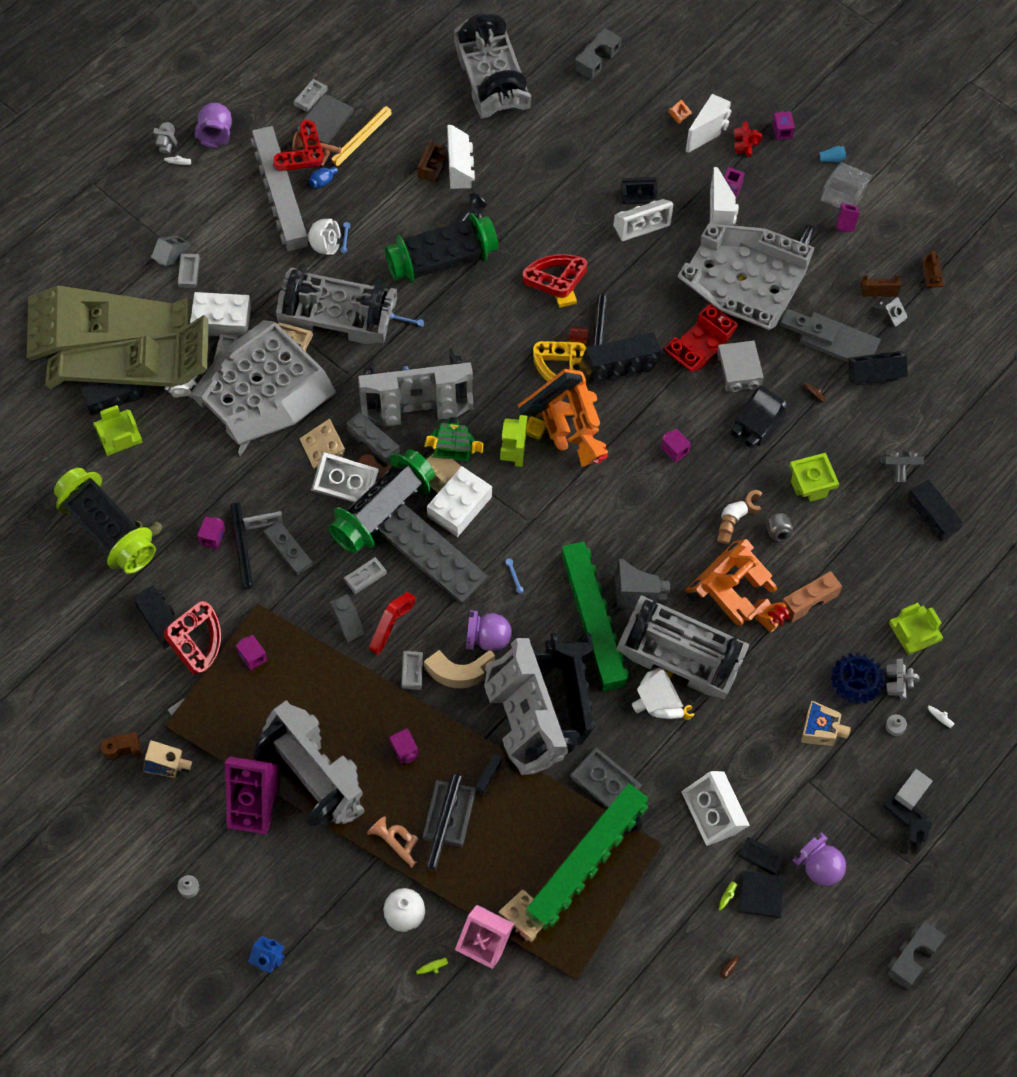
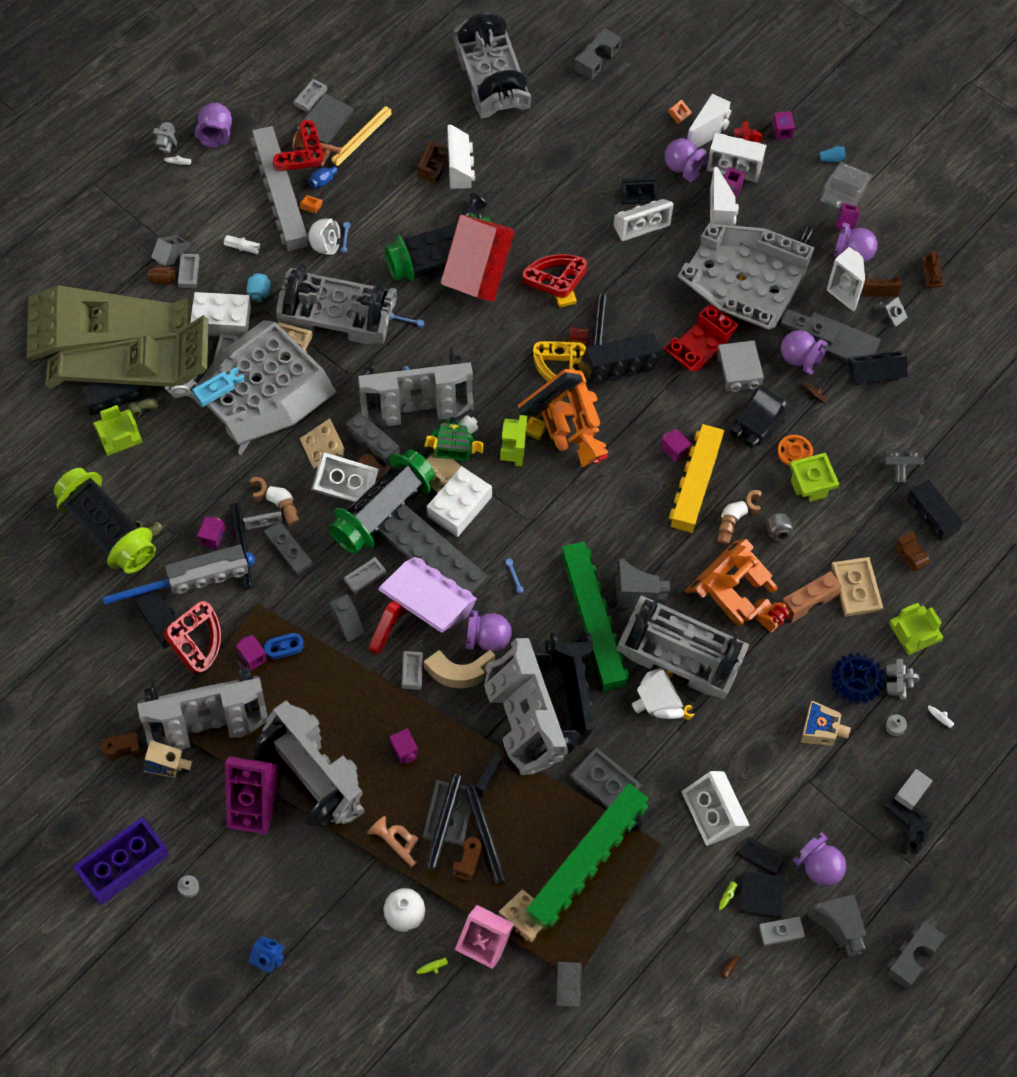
none -> dark purple brick [73,817,169,906]
none -> piece [103,544,255,604]
none -> olive arm [128,398,159,417]
none -> light grey piece [137,661,268,750]
none -> reddish brown brick [148,266,175,284]
none -> medium azure plate [192,367,244,406]
none -> white axle [224,235,260,254]
none -> medium azure head [246,274,271,302]
none -> medium nougat piece [249,477,299,526]
none -> blue plate [264,633,304,660]
none -> orange tile [299,195,323,214]
none -> lavender slope [378,557,477,633]
none -> slope [440,214,514,302]
none -> reddish brown leg [452,837,482,881]
none -> white piece [458,416,478,434]
none -> black axle [465,785,505,884]
none -> dark grey brick [557,962,582,1007]
none -> medium lavender tile [665,138,709,182]
none -> yellow brick [669,424,724,533]
none -> white brick [707,133,766,183]
none -> light grey plate [759,917,805,946]
none -> orange wheel [777,435,813,466]
none -> medium lavender tile [781,330,828,375]
none -> dark grey hips [808,894,867,958]
none -> white slope [827,247,865,312]
none -> tan tile [831,557,883,617]
none -> medium lavender tile [833,222,878,262]
none -> reddish brown leg [895,532,930,572]

